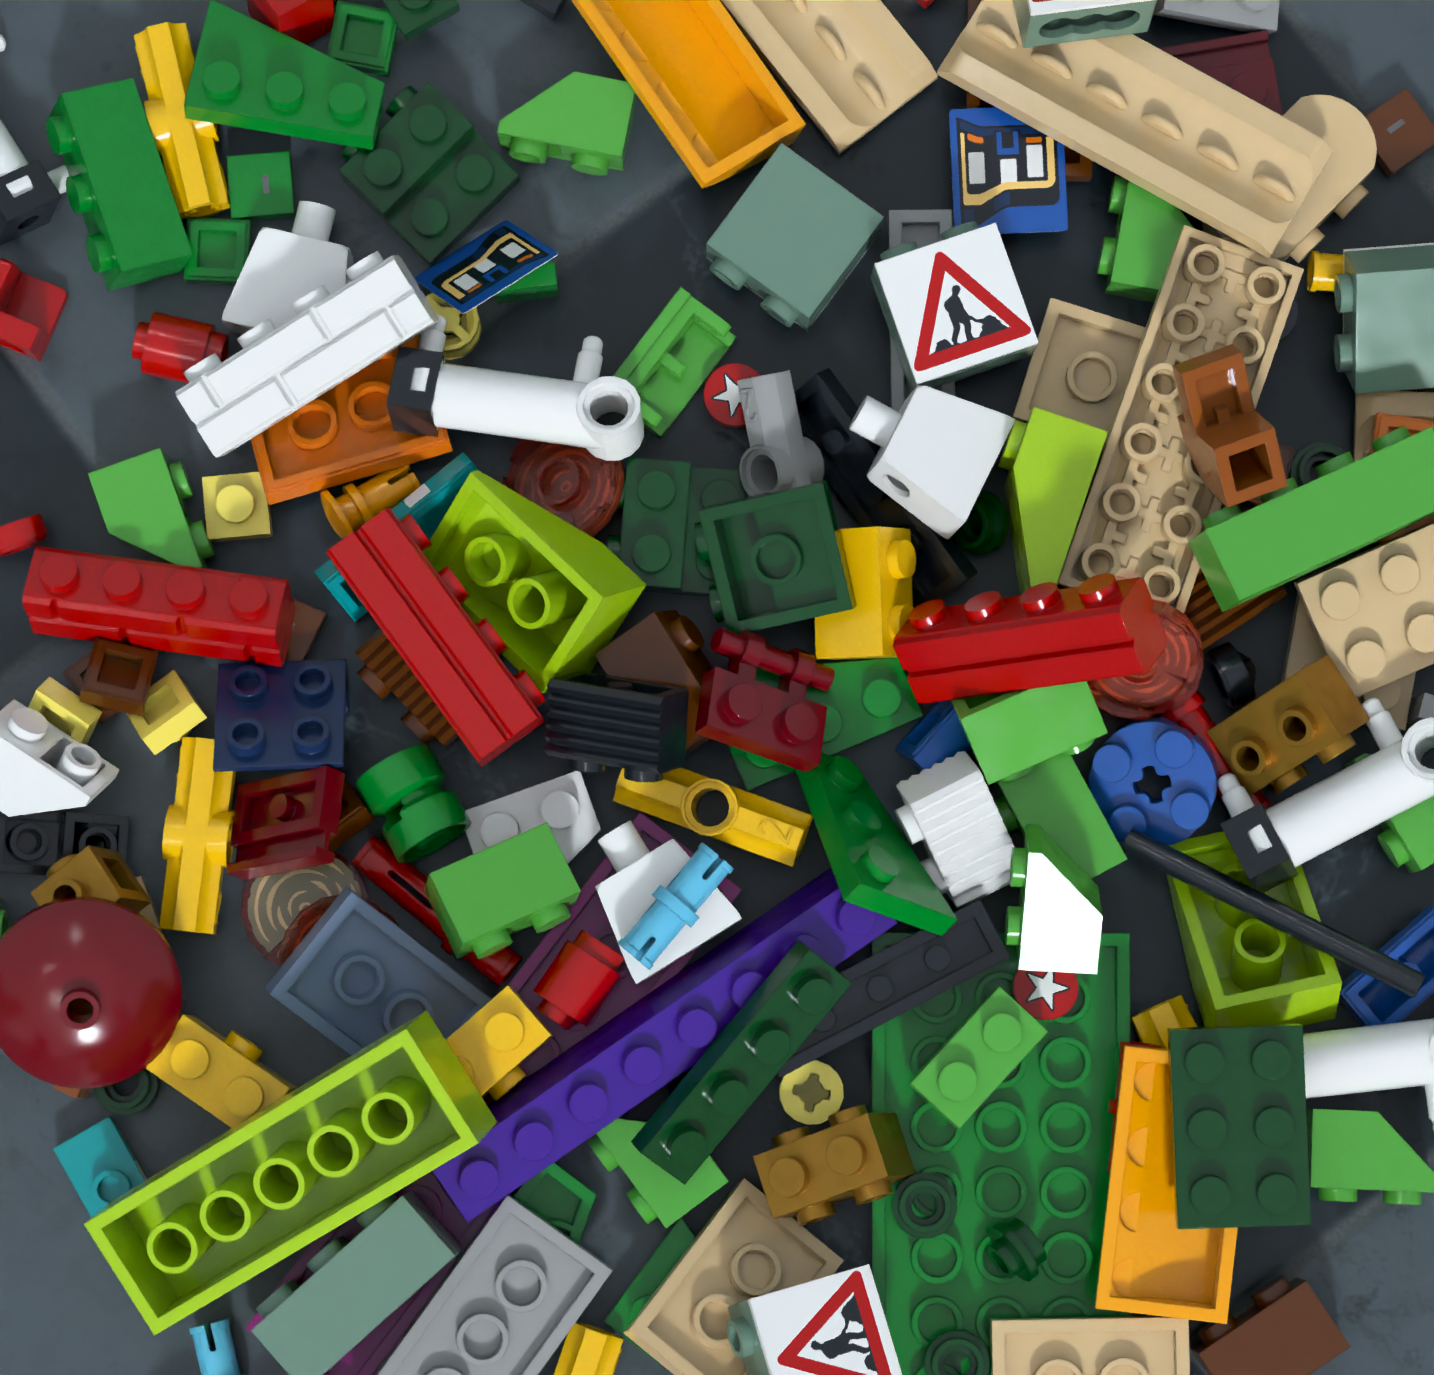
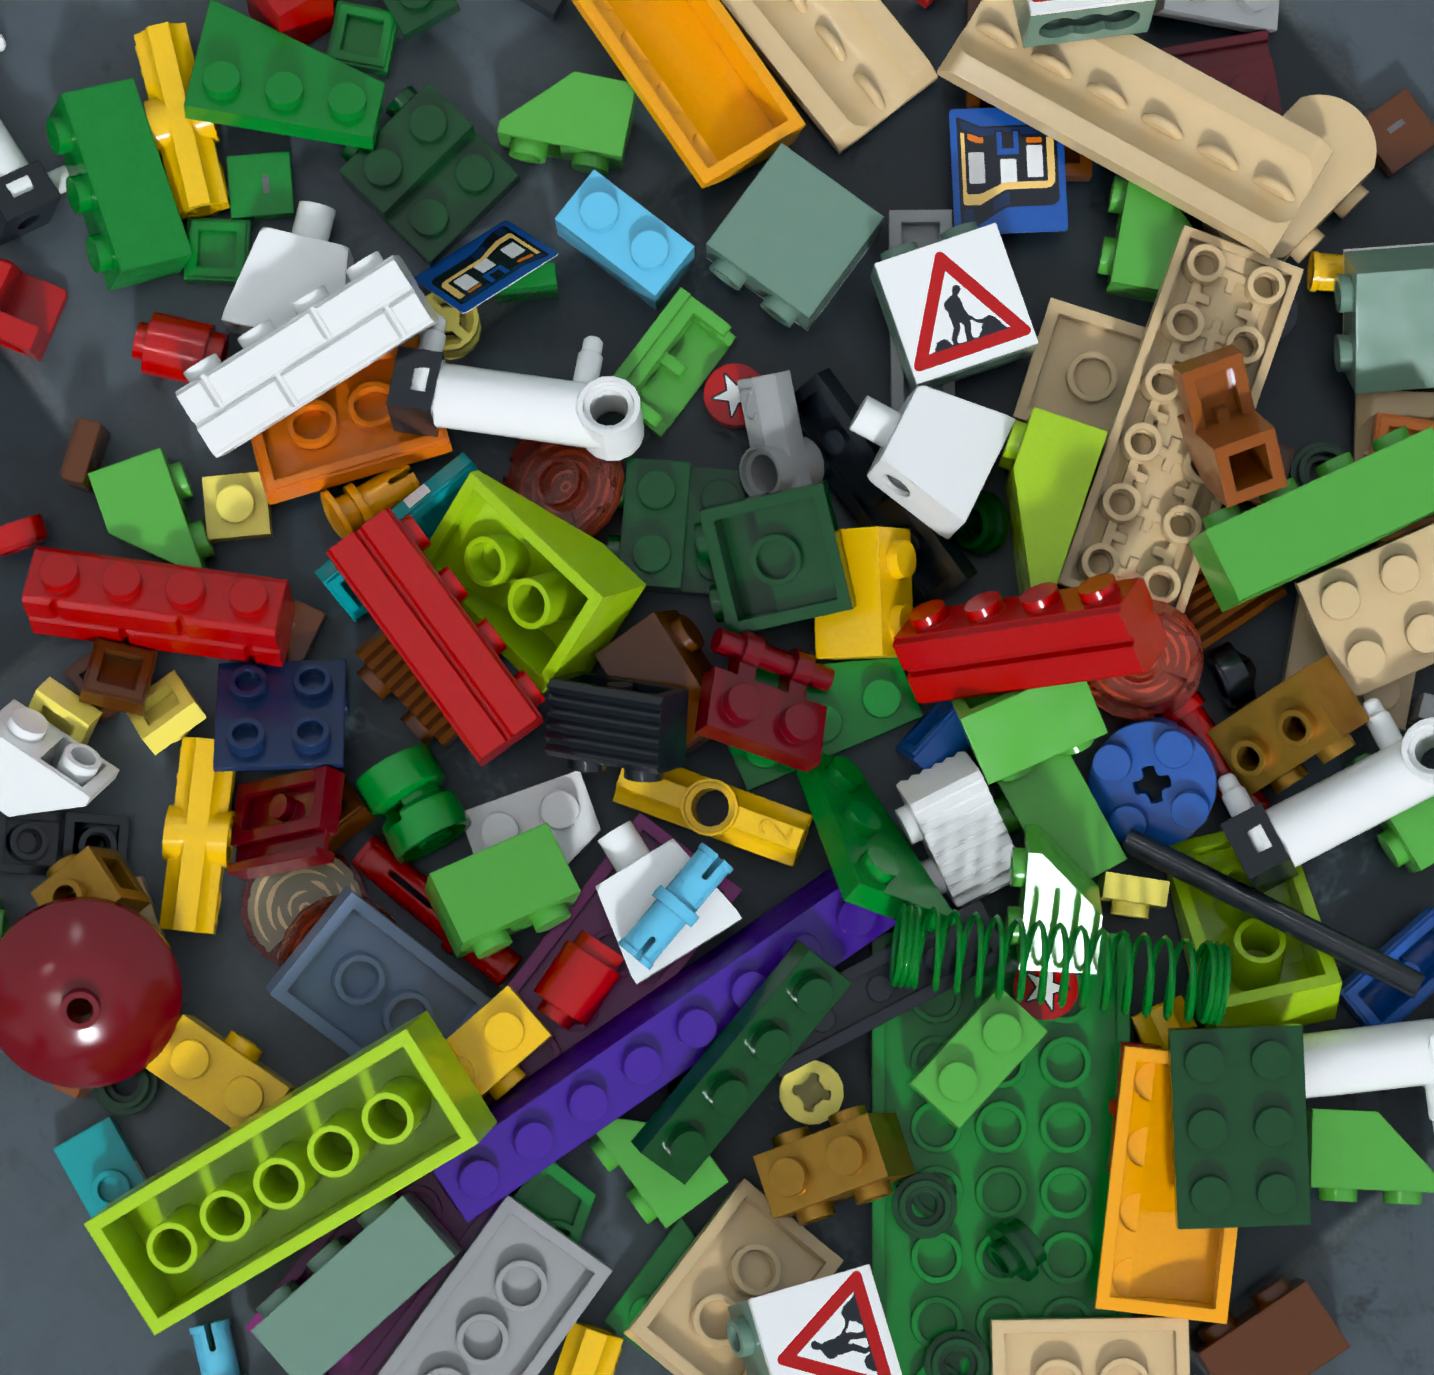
none -> reddish brown tile [59,417,111,493]
none -> medium azure brick [555,169,695,311]
none -> green piece [890,903,1231,1027]
none -> light yellow plate [1098,871,1170,919]

